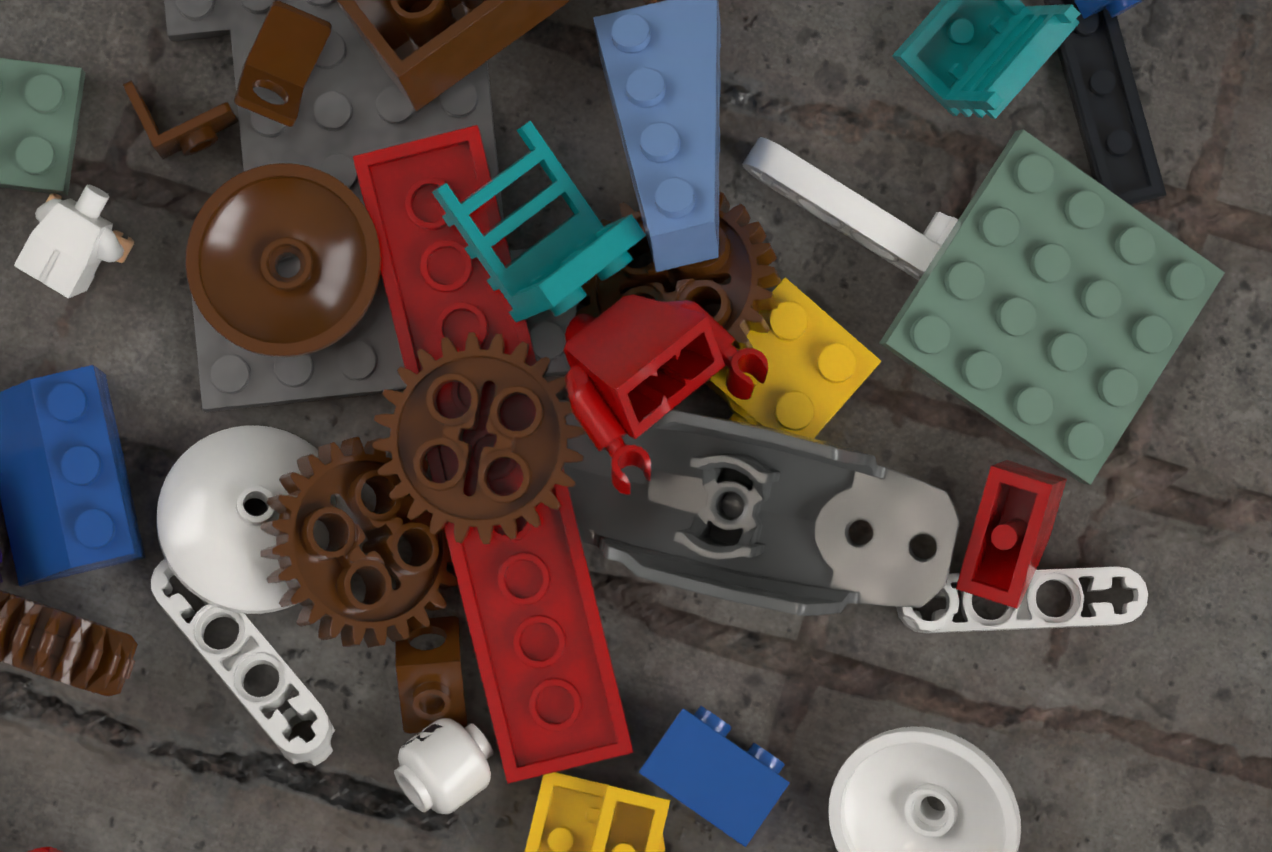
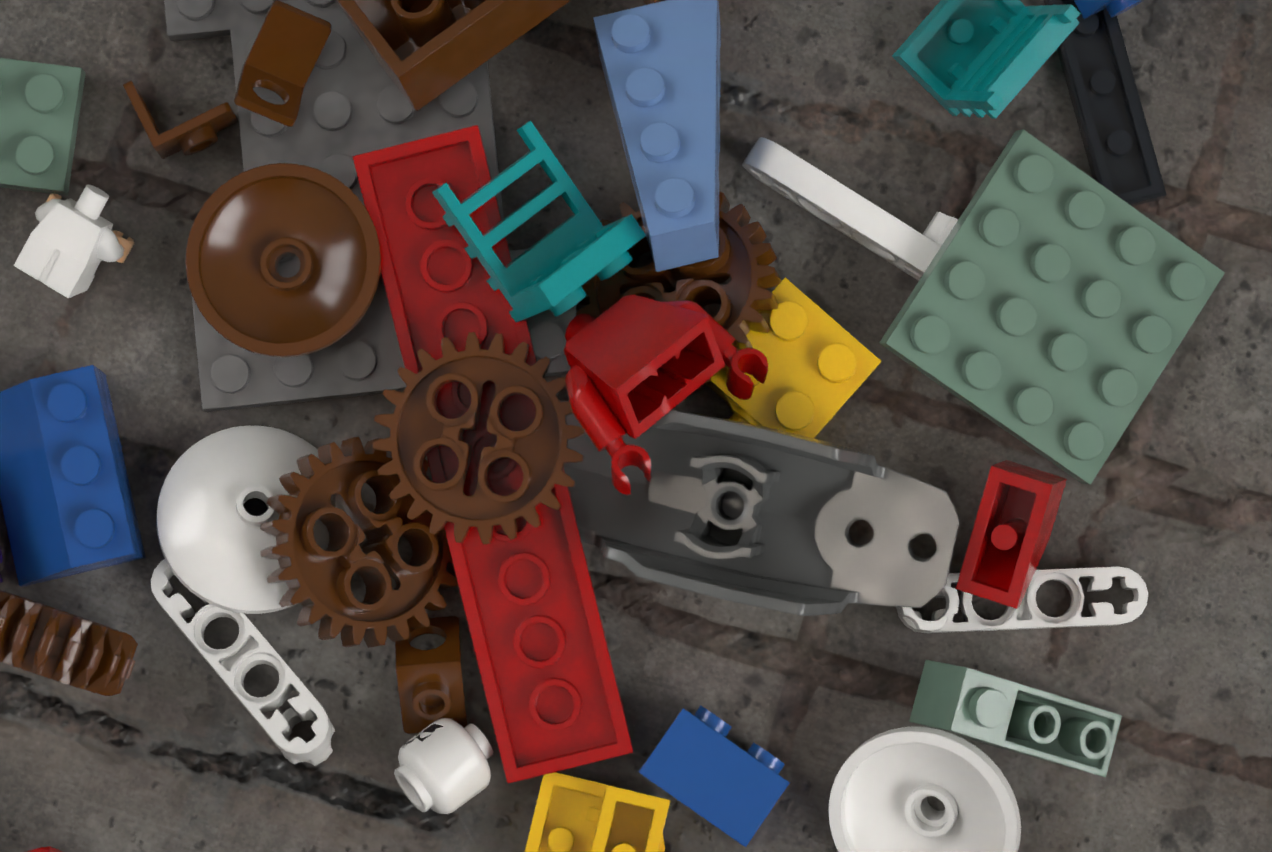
none -> sand green slope [909,660,1122,777]

